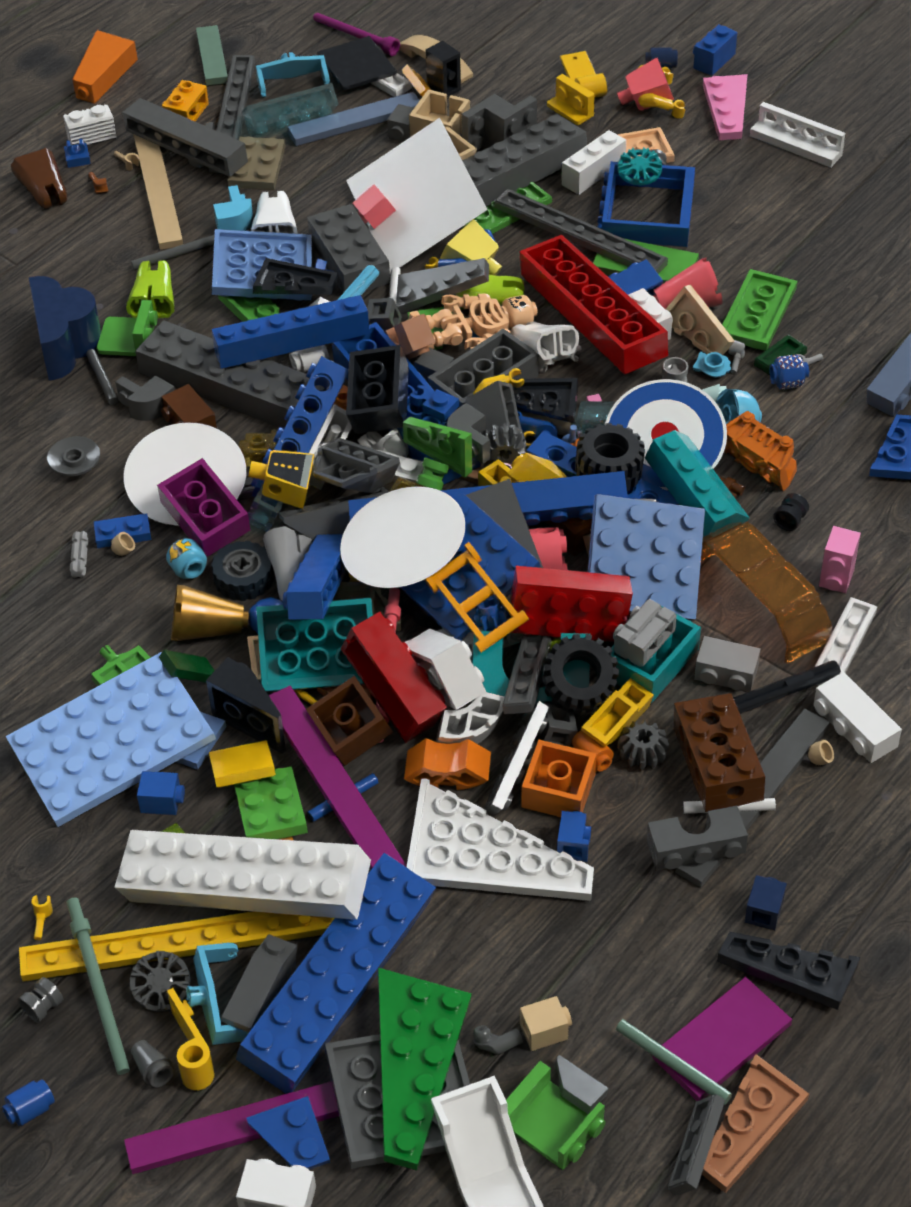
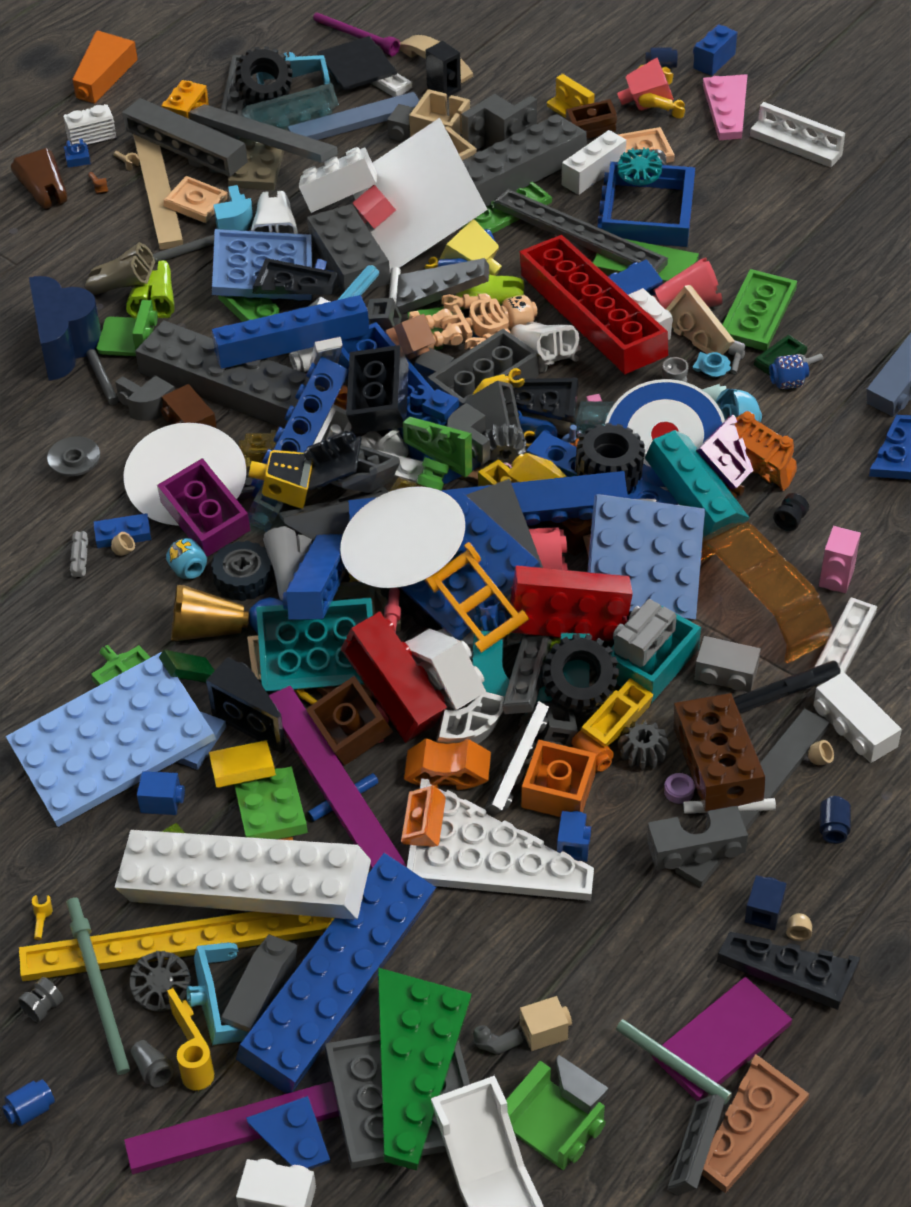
sand green tile [196,25,228,86] -> none
light orange tile [402,65,432,97] -> none
yellow door [560,51,607,98] -> none
none -> dark tan piece [85,242,155,295]
none -> light nougat tile [163,176,228,223]
none -> dark grey tile [188,104,338,163]
none -> black tyre [235,46,293,110]
none -> white brick [299,147,377,213]
none -> black hinge [304,431,362,491]
none -> white tile [308,337,343,370]
none -> orange slope [401,785,446,847]
none -> reddish brown brick [566,99,617,139]
none -> lavender tile [664,773,695,804]
none -> wing [696,415,753,490]
none -> tan hinge [786,913,812,941]
none -> dark blue brick [819,796,851,843]

